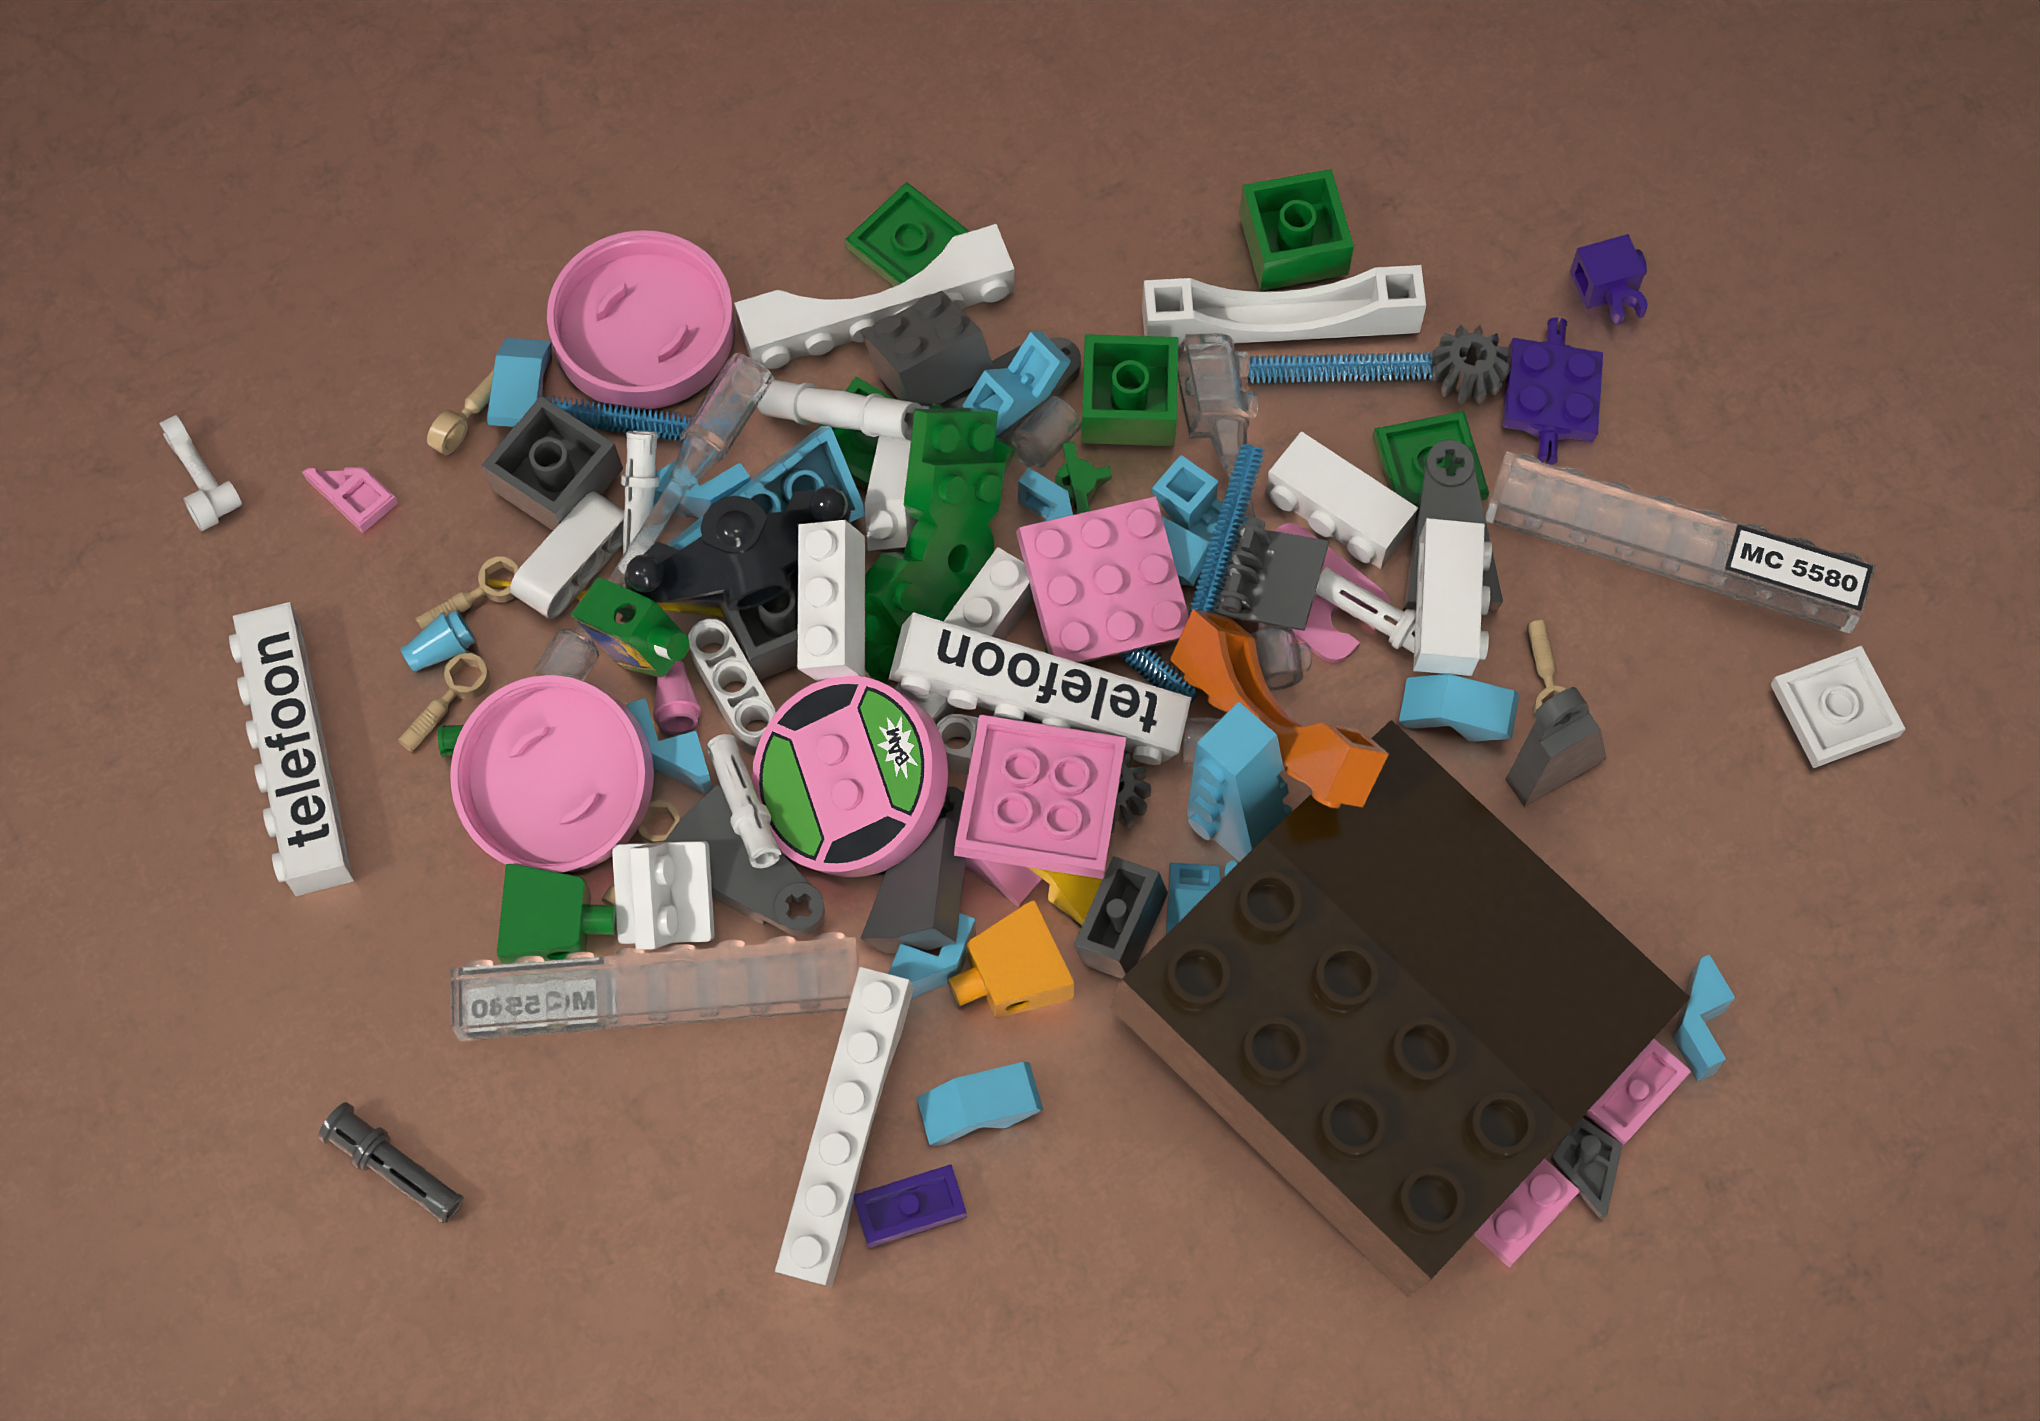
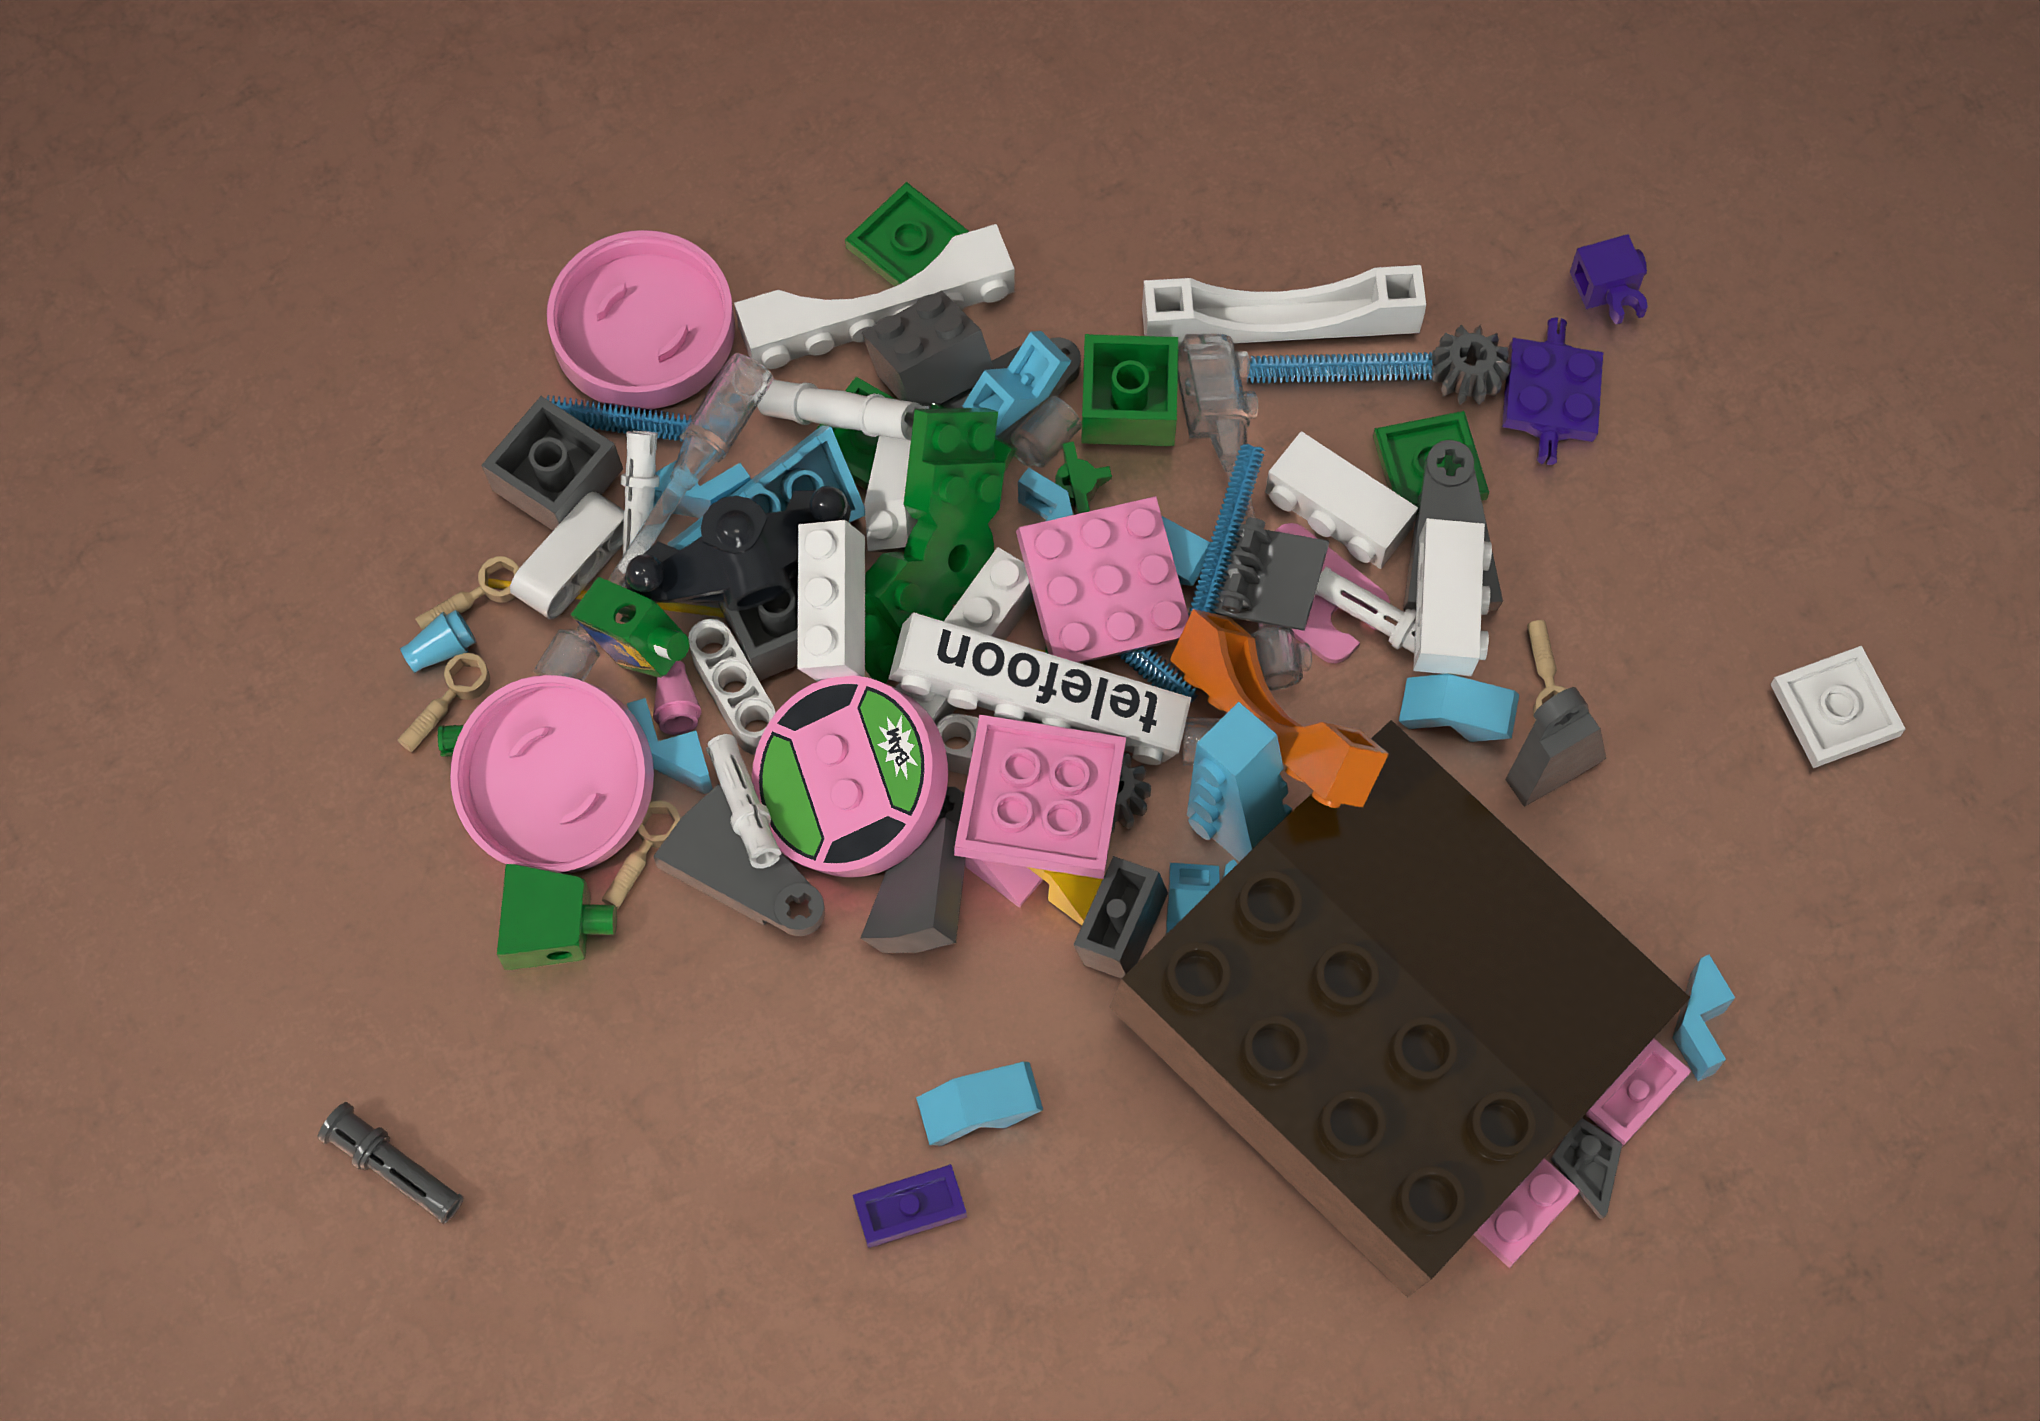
white brick [159,415,242,531] -> none
white brick [229,602,354,896] -> none
bright pink tile [302,467,398,534] -> none
tan piece [427,369,494,455] -> none
clear brick [451,932,859,1041] -> none
medium azure slope [487,338,552,427] -> none
white bracket [612,841,715,950] -> none
white arch [775,967,914,1288] -> none
medium azure slope [888,913,976,999] -> none
light orange torso [947,900,1075,1018] -> none
medium azure slope [1152,455,1246,542] -> none
green brick [1239,169,1354,291] -> none
clear brick [1485,452,1876,634] -> none

